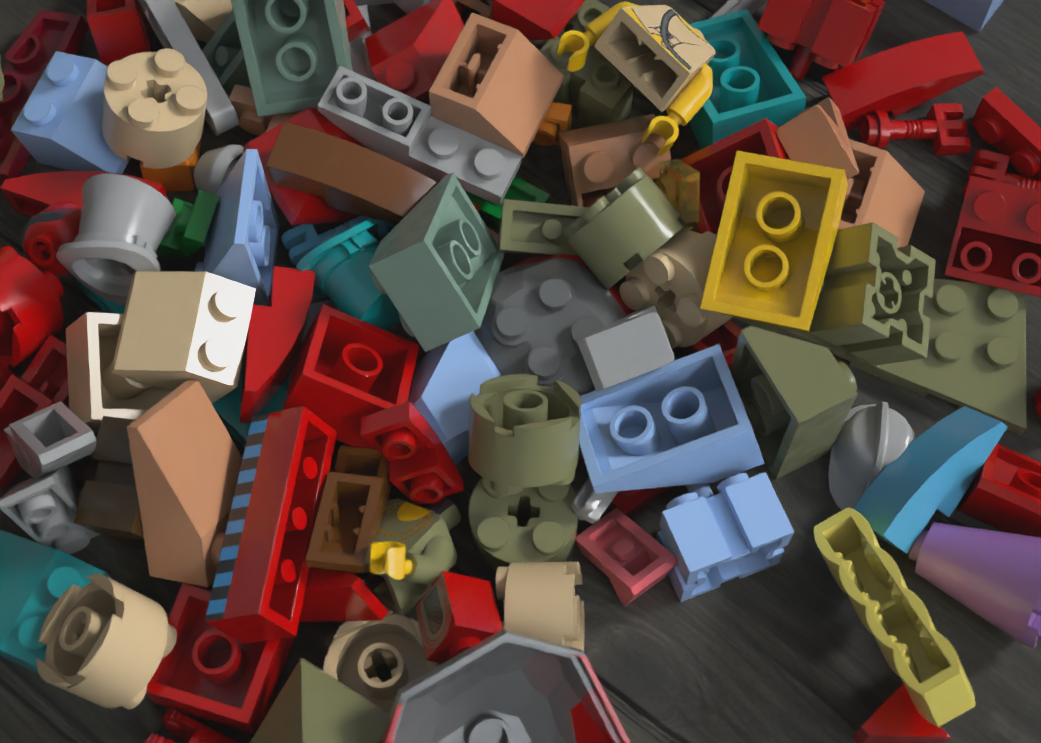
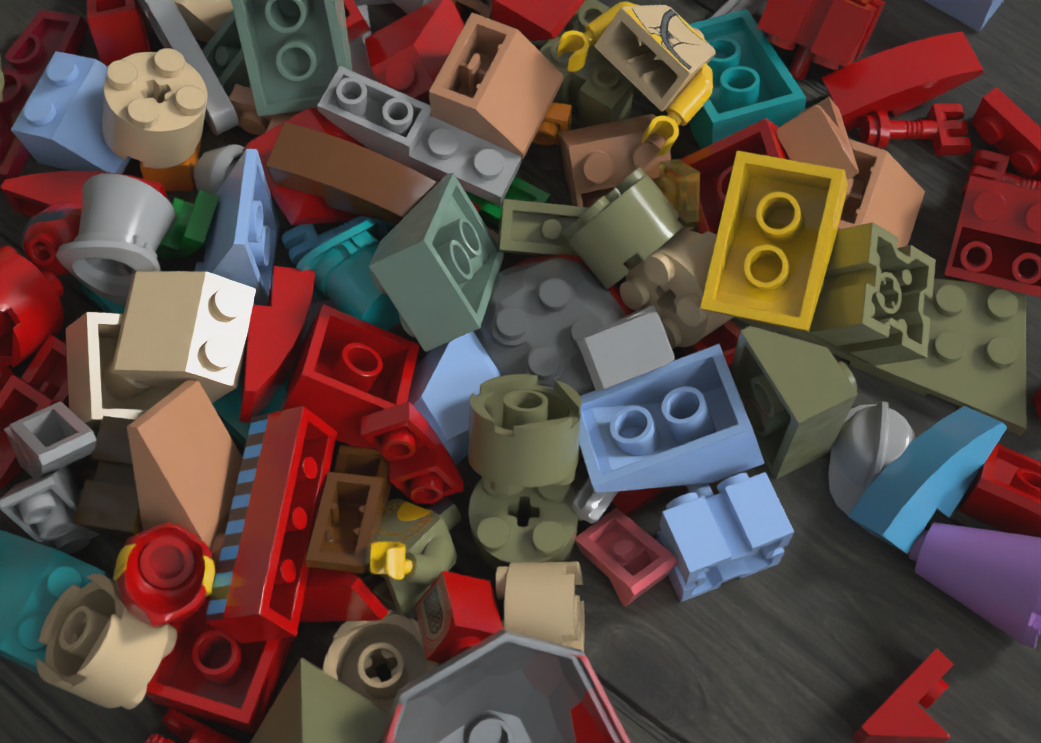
light yellow brick [814,507,975,727] -> none
none -> red hair [113,522,215,629]

